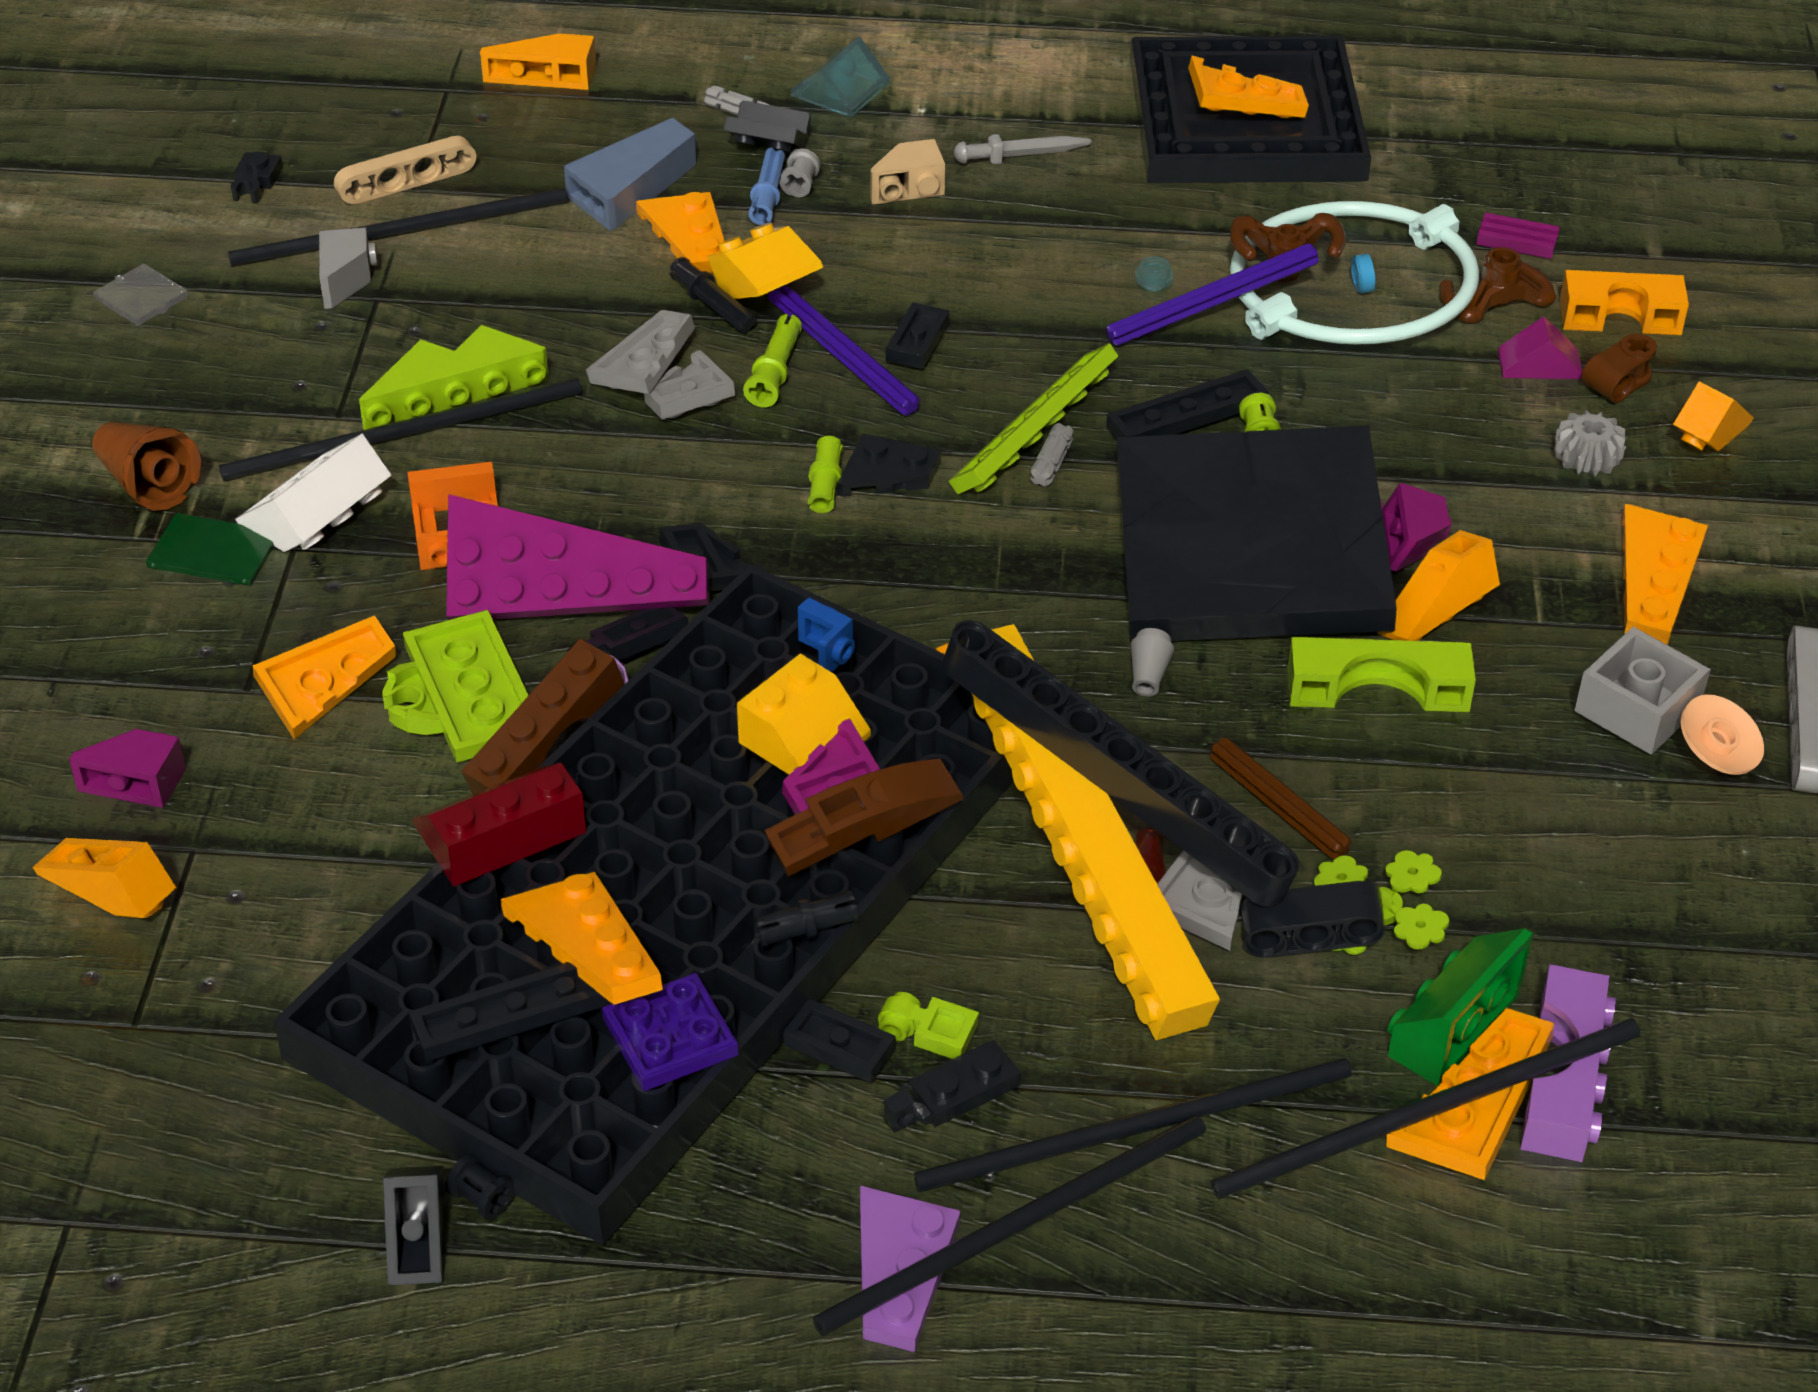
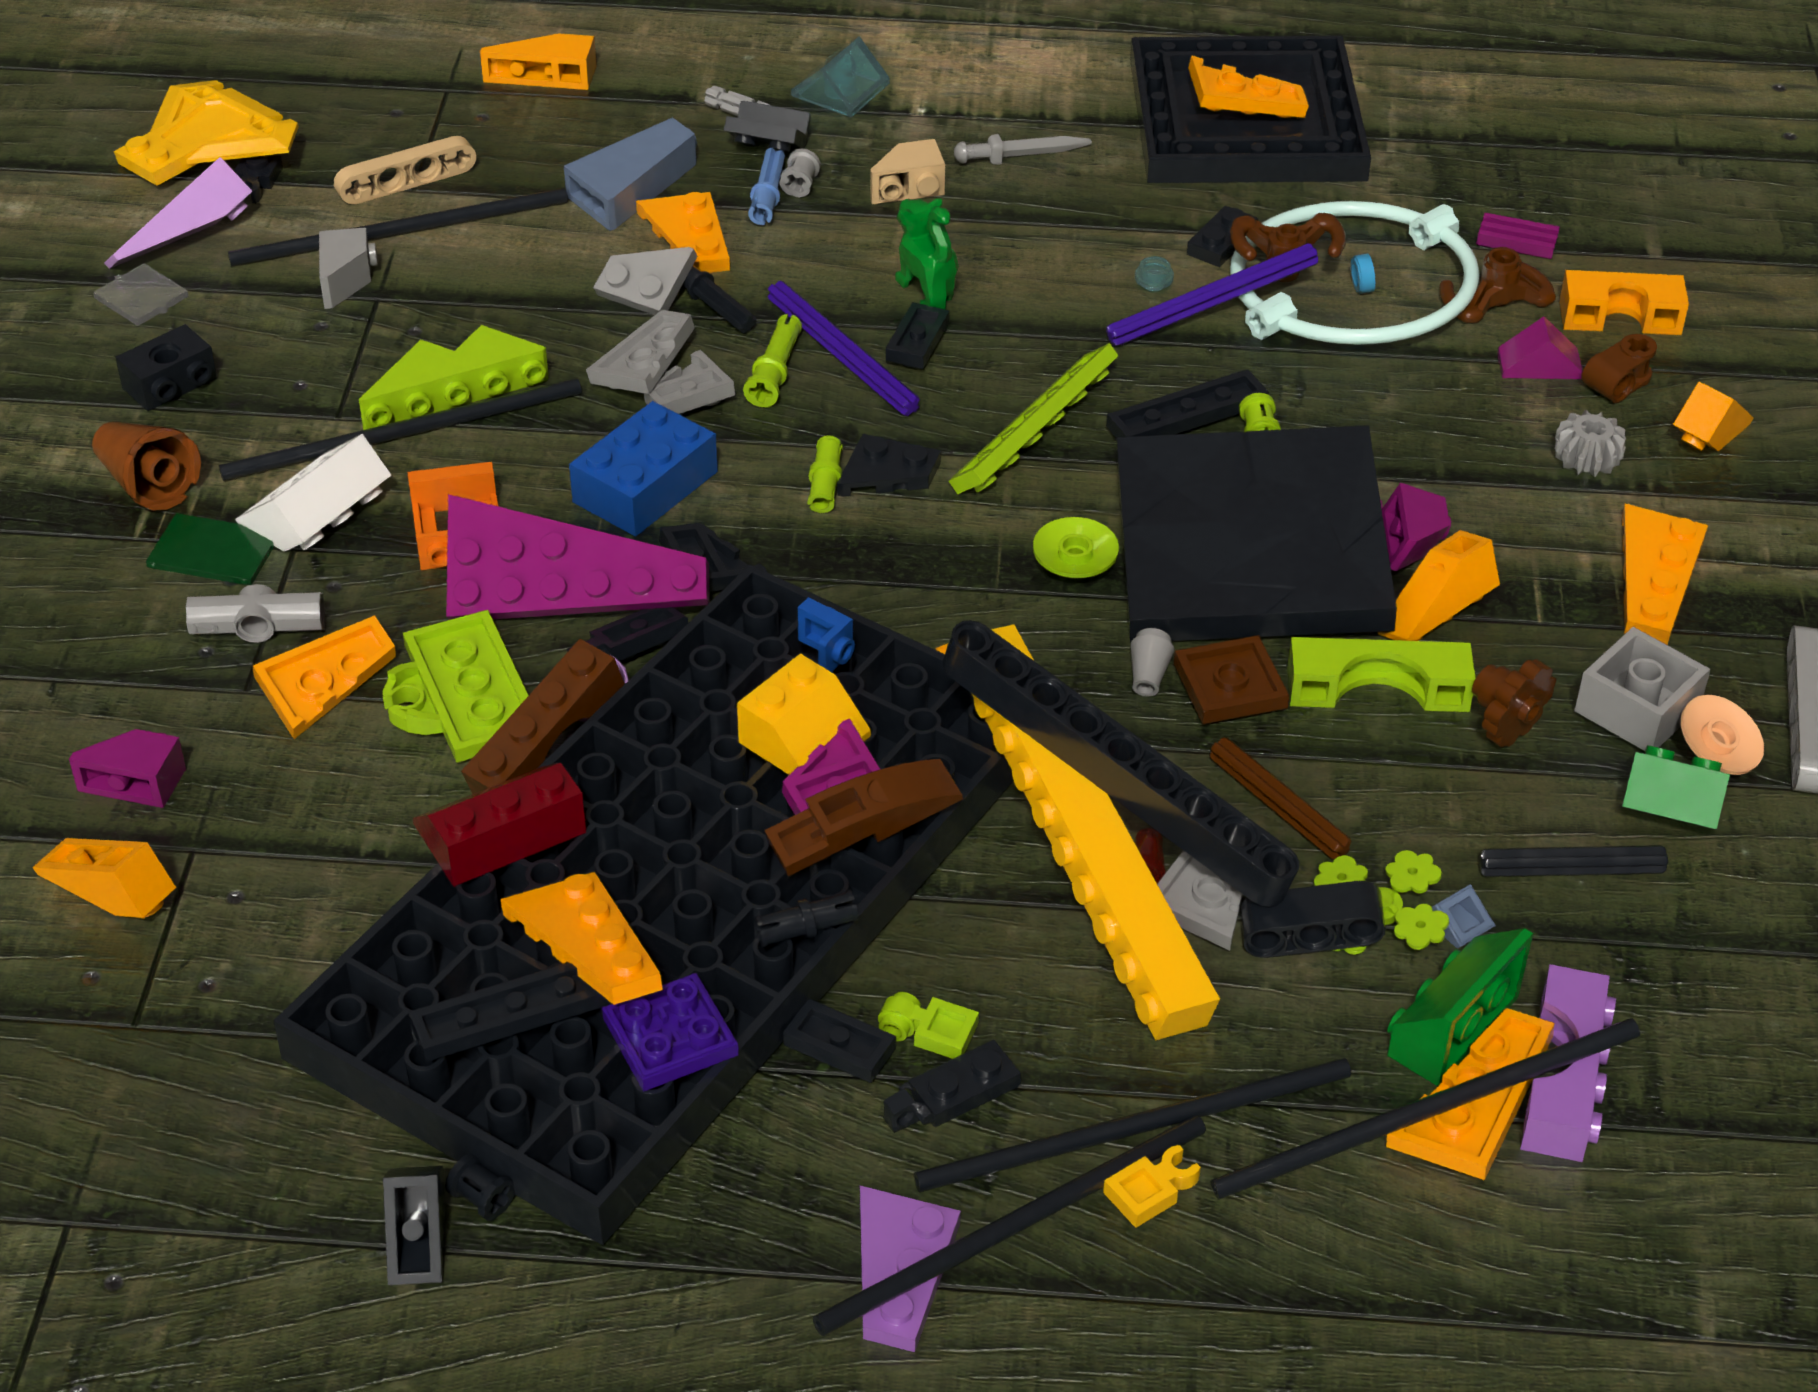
yellow slope [707,222,823,299] -> none
light grey axle [1030,423,1074,487] -> none
none -> lavender wedge [104,157,252,269]
none -> yellow plate [114,80,299,186]
none -> black brick [115,324,217,411]
none -> light grey piece [186,584,326,643]
none -> blue brick [569,401,718,537]
none -> light grey wing [593,247,698,315]
none -> green animal [895,198,959,309]
none -> lime dish [1033,517,1119,578]
none -> yellow plate [1103,1145,1201,1228]
none -> reddish brown plate [1174,635,1289,724]
none -> black plate [1187,205,1258,268]
none -> sand blue slope [1431,884,1496,948]
none -> reddish brown plant [1472,659,1556,747]
none -> black axle [1479,845,1668,877]
none -> slope [1622,745,1730,829]

